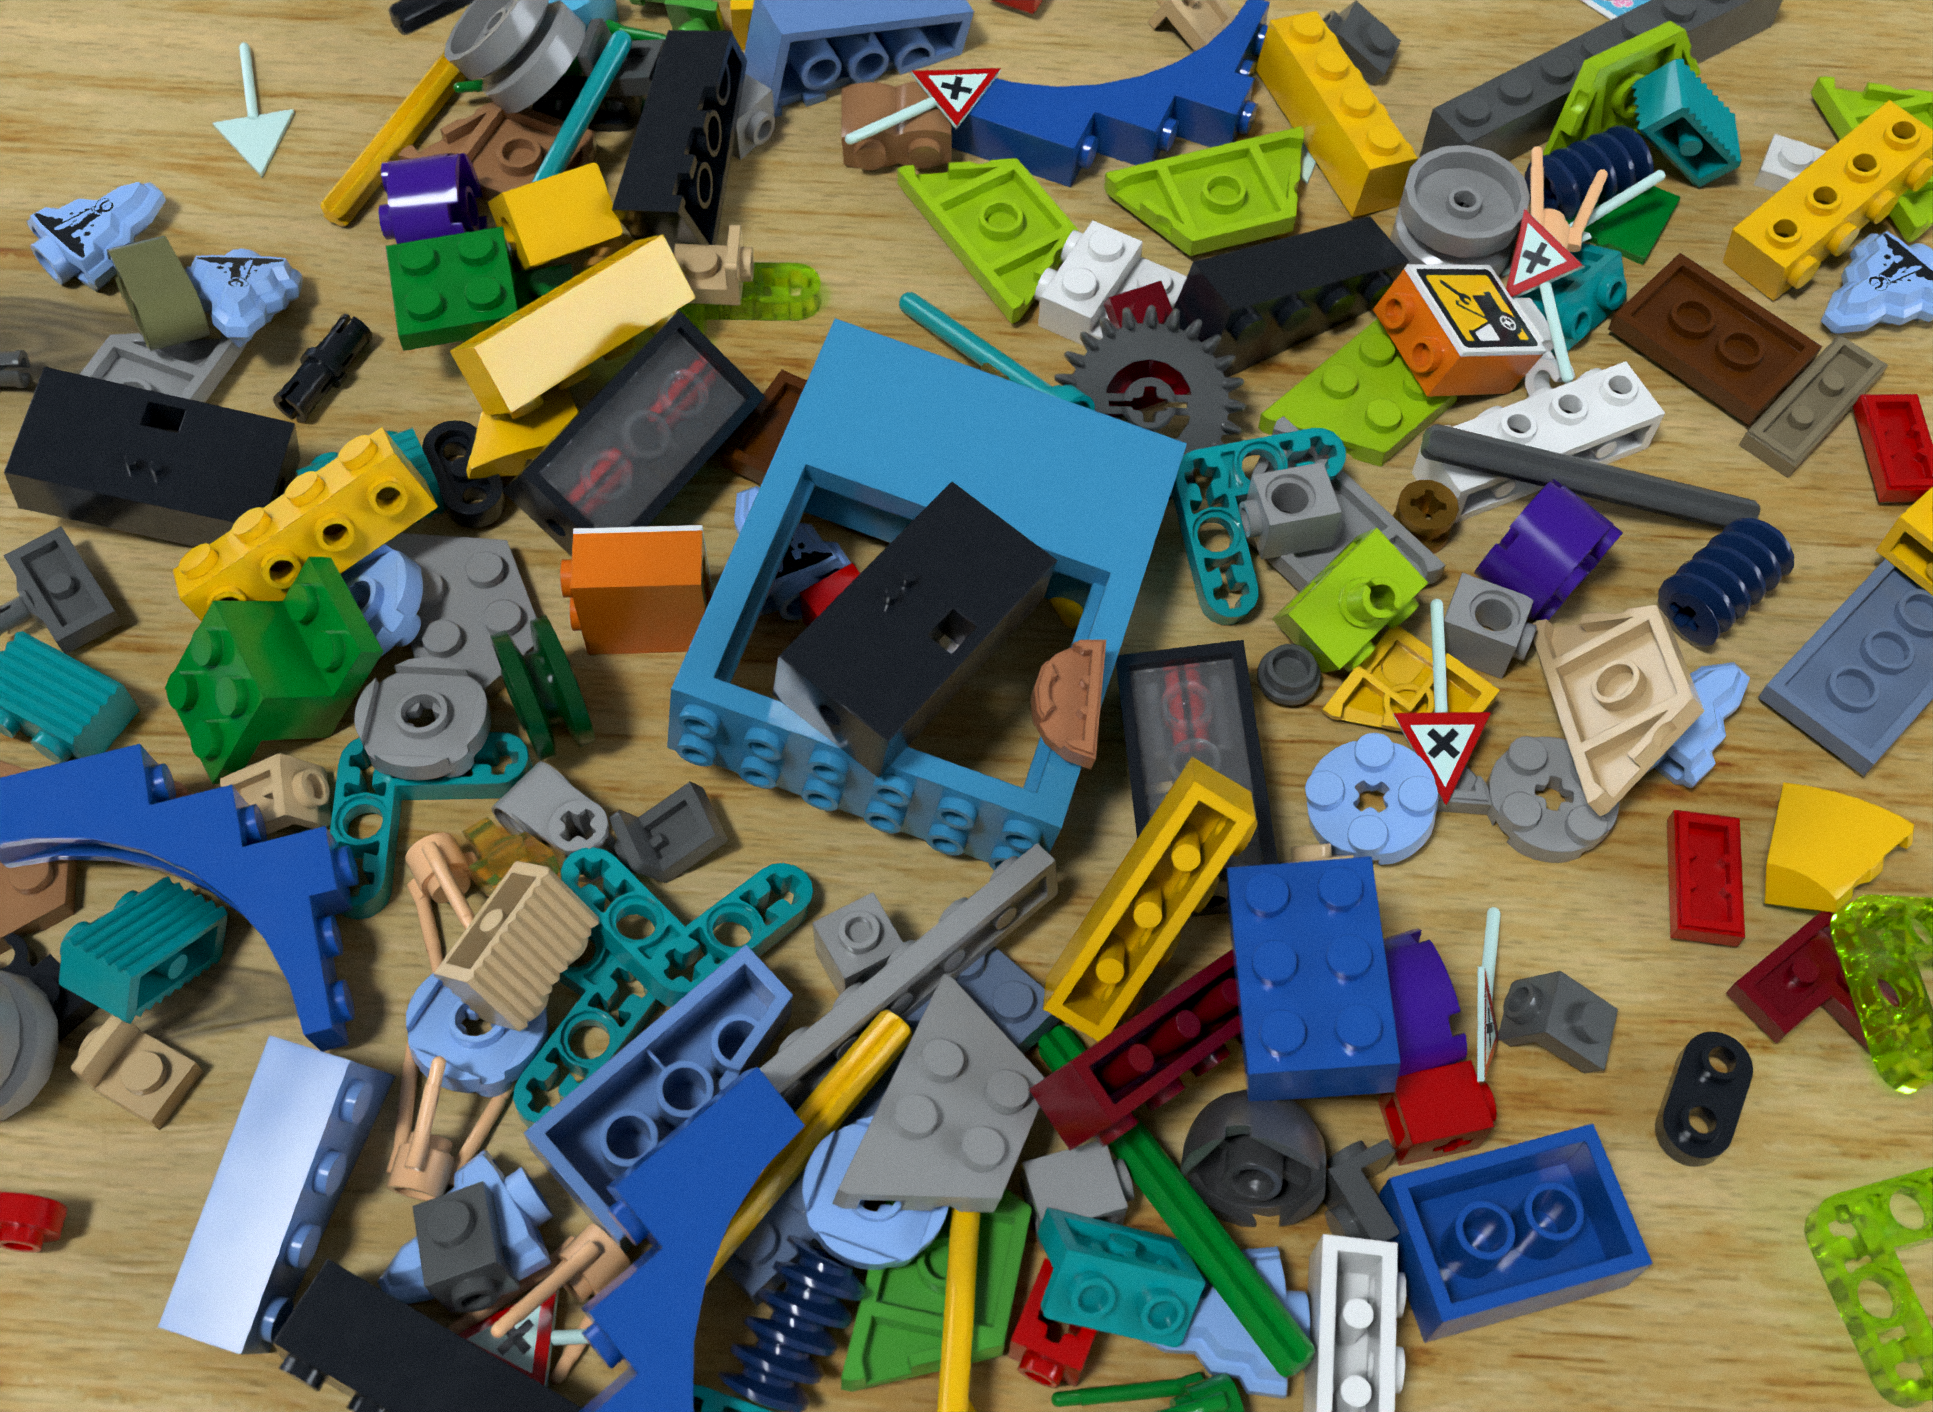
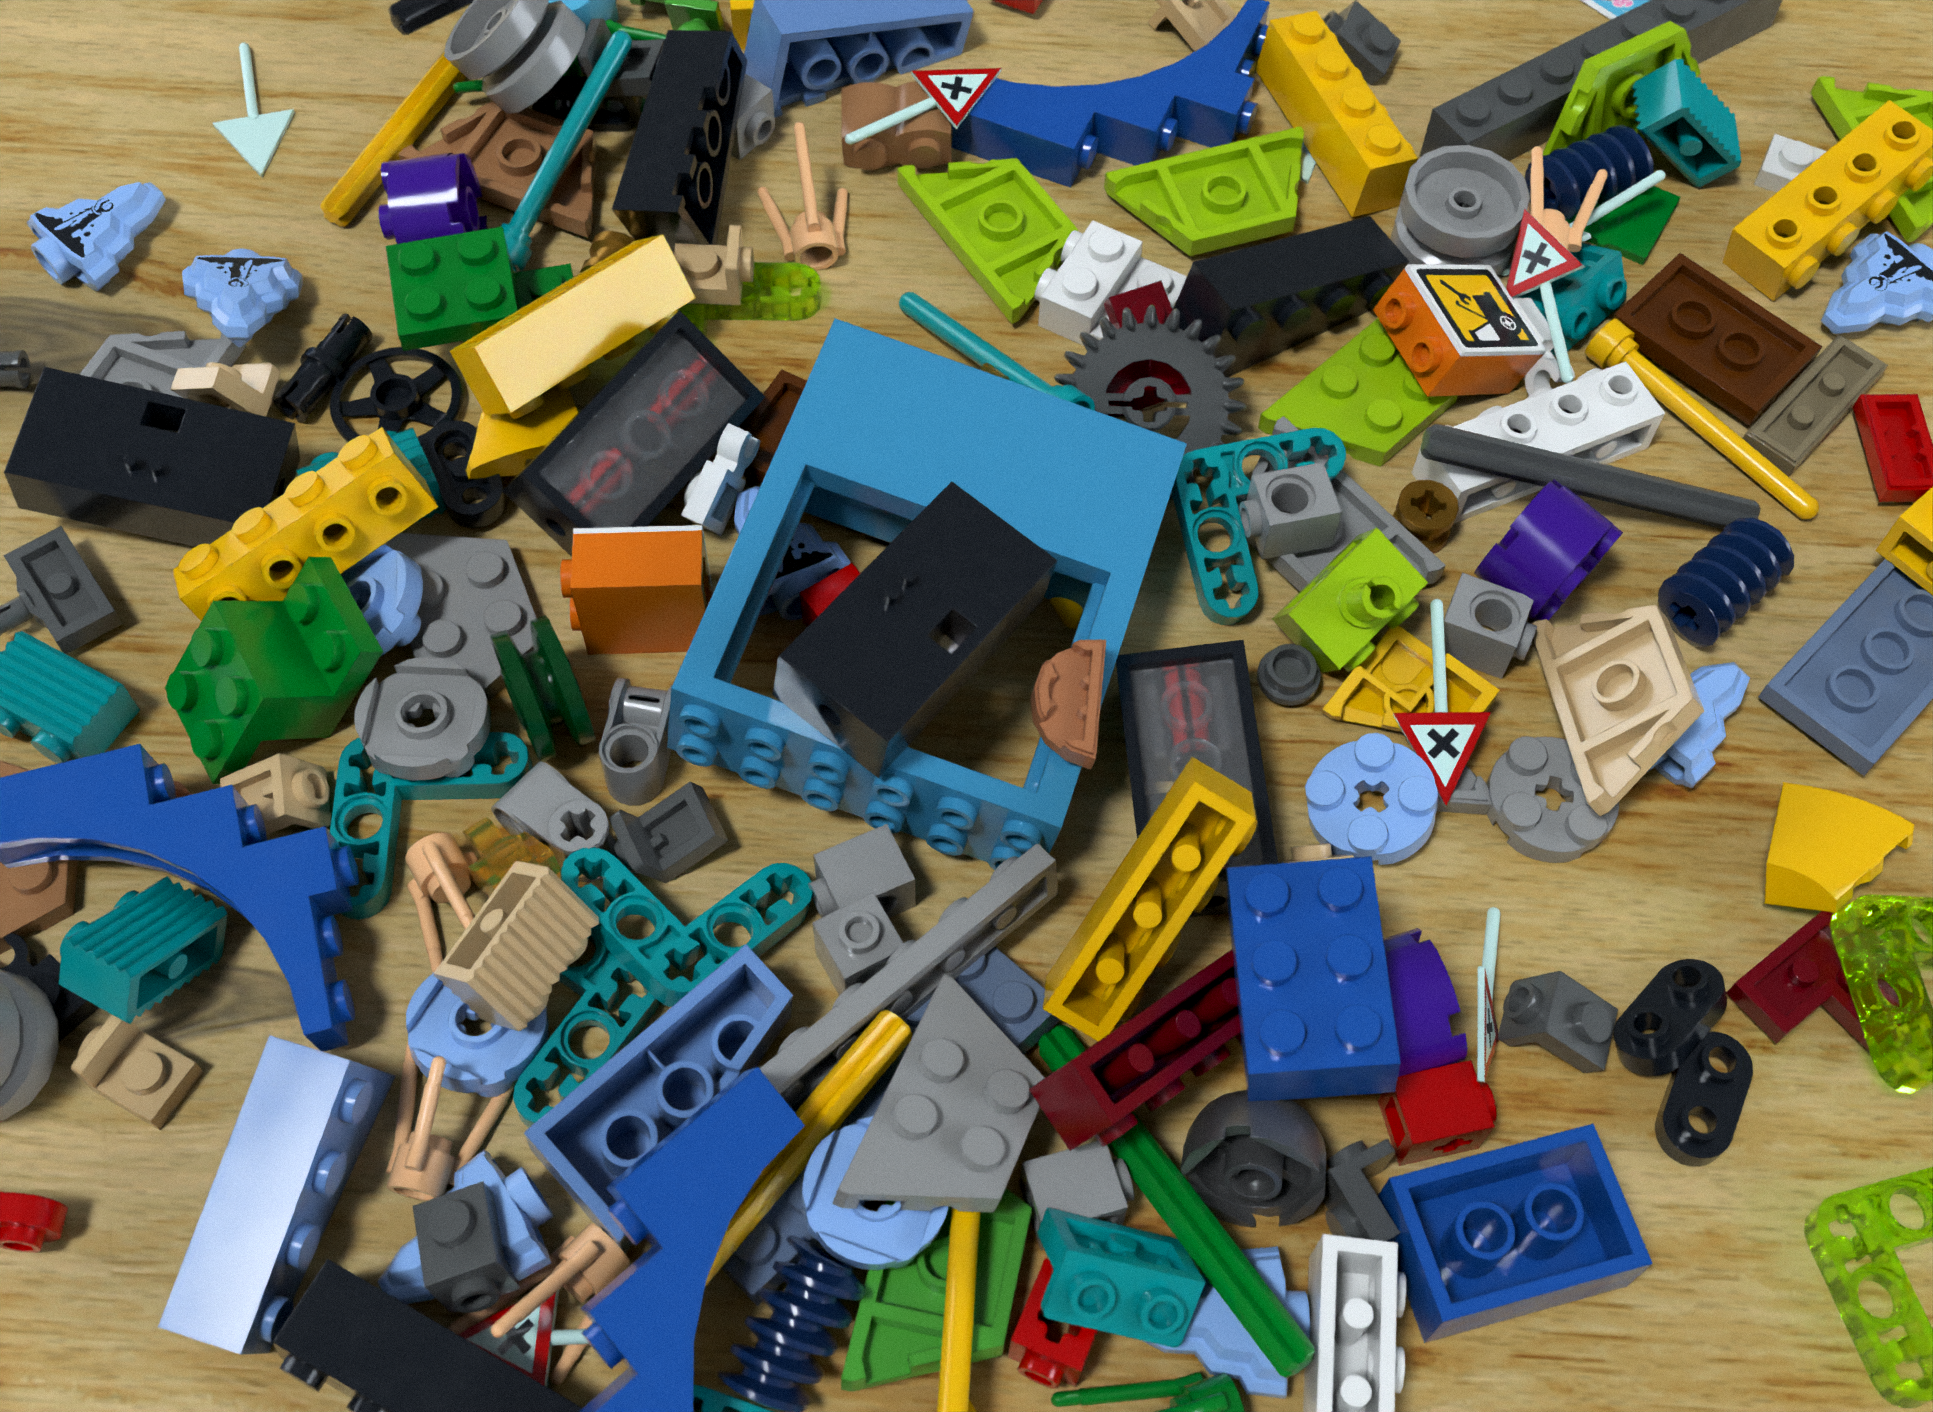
olive beam [107,235,210,352] -> none
yellow piece [487,163,623,274] -> none
red plate [1667,810,1745,947] -> none
none -> tan bracket [170,362,281,416]
none -> black wheel [330,347,463,446]
none -> light grey piece [599,678,672,806]
none -> white plate [681,423,761,536]
none -> light nougat plant [757,122,848,271]
none -> light grey brick [808,824,916,918]
none -> yellow piece [1585,318,1819,520]
none -> black plate [1614,959,1727,1076]

